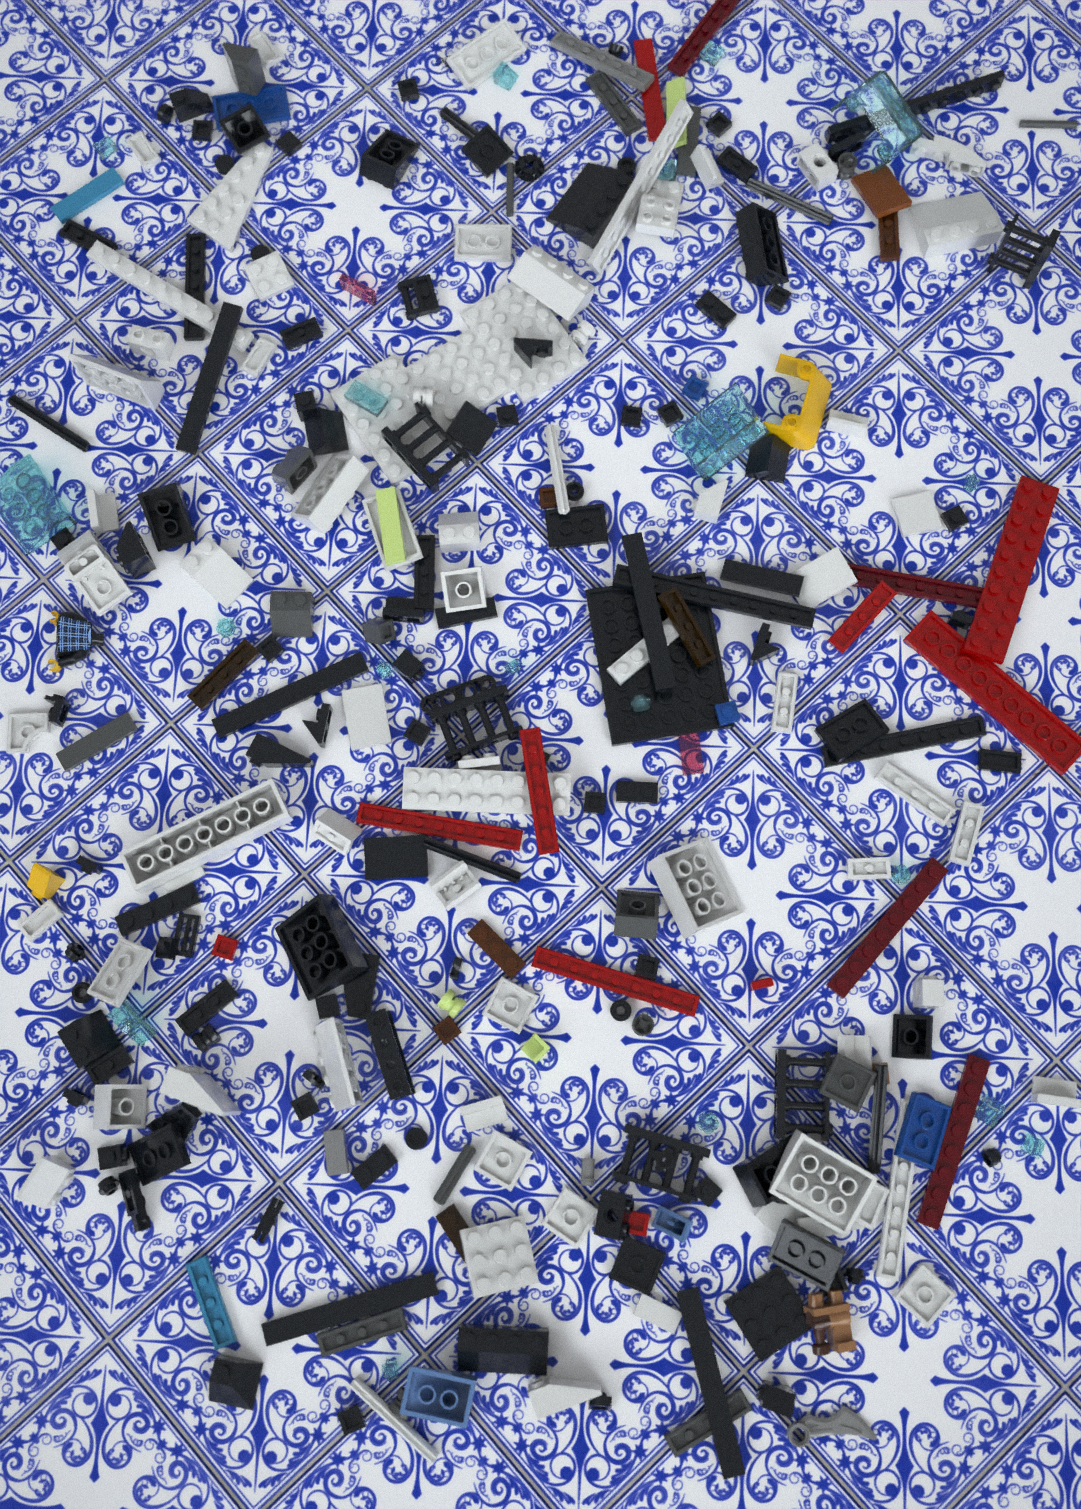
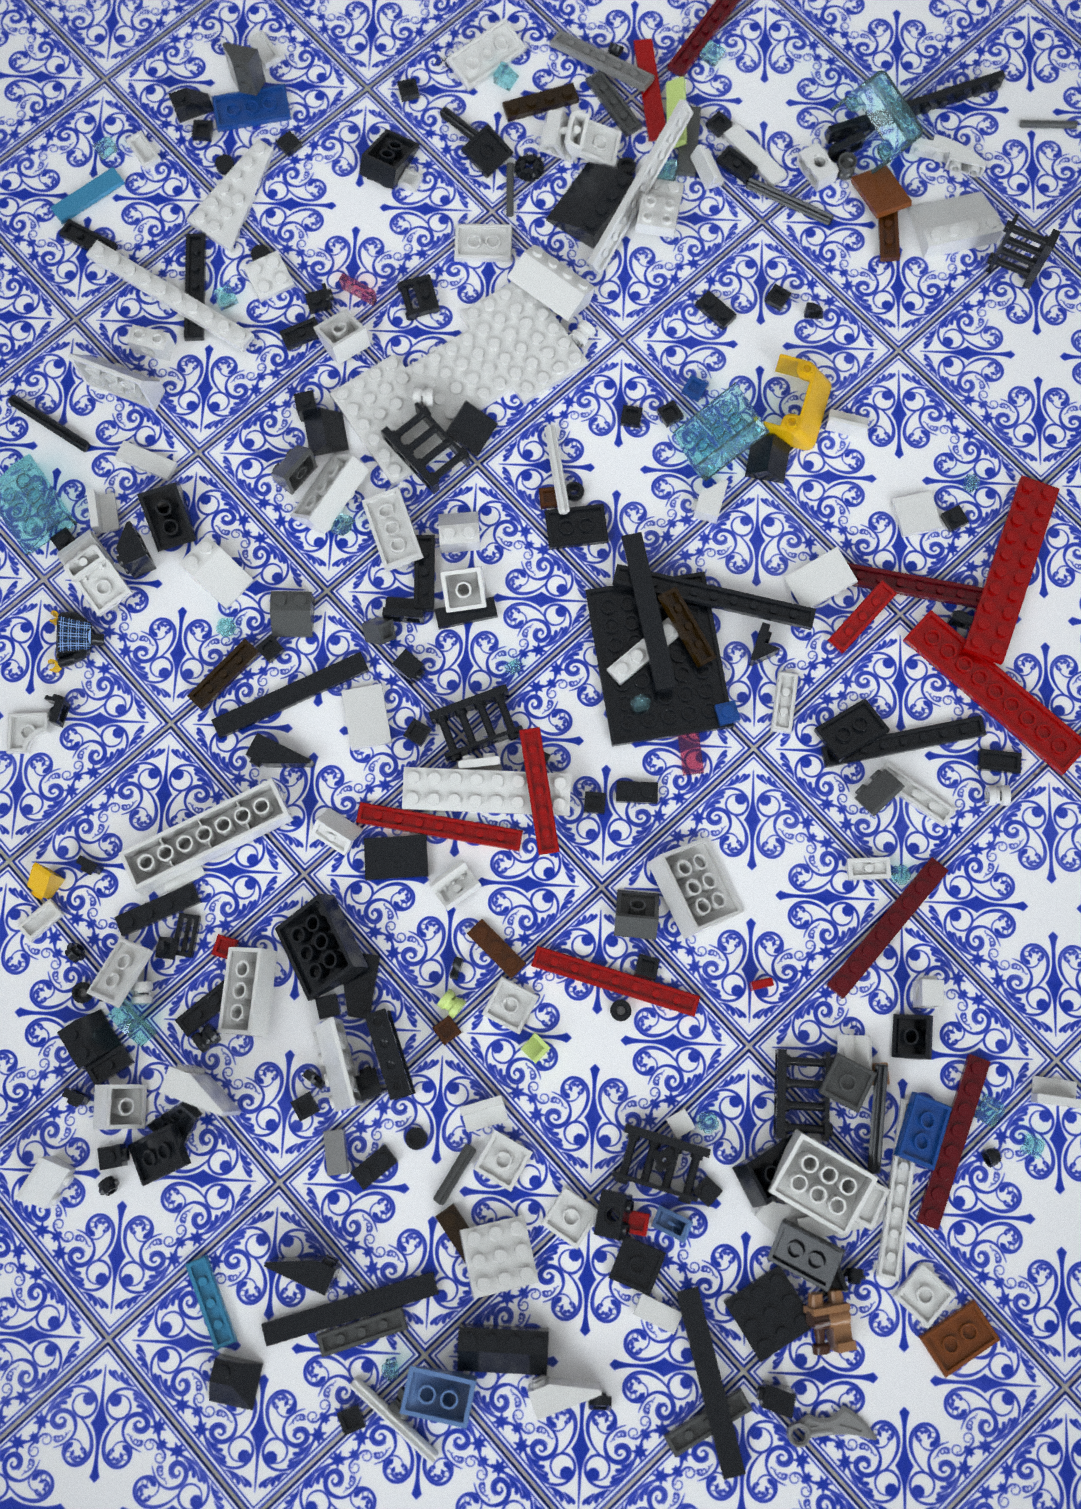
dark grey tile [56,712,139,772] -> none
black hinge [118,1168,151,1232] -> none
black tile [157,103,174,125] -> none
black tile [175,302,243,456] -> none
black slope [218,103,271,155] -> none
white tile [240,336,278,379] -> none
black pin [251,1196,285,1244] -> none
black slope [302,703,333,748] -> none
clear light blue plate [344,380,389,417] -> none
yellowish green tile [375,486,407,566] -> none
clear light blue plate [375,660,393,680] -> none
black beam [420,675,497,715] -> none
black axle [422,836,521,883] -> none
black plate [496,404,519,429] -> none
black slope [513,338,553,369] -> none
light grey pin [579,1158,596,1186] -> none
dark grey wheel [632,1014,654,1037] -> none
black tile [720,559,804,597] -> none
black slope [735,202,789,287] -> none
white plate [947,801,985,867] -> none
none -> white tile [115,440,178,481]
none -> white wheel [131,982,153,1005]
none -> clear light blue plate [212,284,239,311]
none -> white slope [217,947,278,1037]
none -> black slope [263,1254,342,1296]
none -> black bracket [305,283,334,314]
none -> white slope [313,308,371,365]
none -> clear light blue plate [330,514,355,536]
none -> black slope [355,1065,387,1101]
none -> white tile [398,168,423,193]
none -> dark brown plate [502,83,579,122]
none -> white piece [538,109,622,168]
none -> white tile [665,1108,696,1139]
none -> white tile [723,123,787,187]
none -> black tile [804,302,823,319]
none -> dark grey slope [854,769,905,816]
none -> dark orange tile [918,1299,1001,1378]
none -> white wheel [984,785,1011,806]

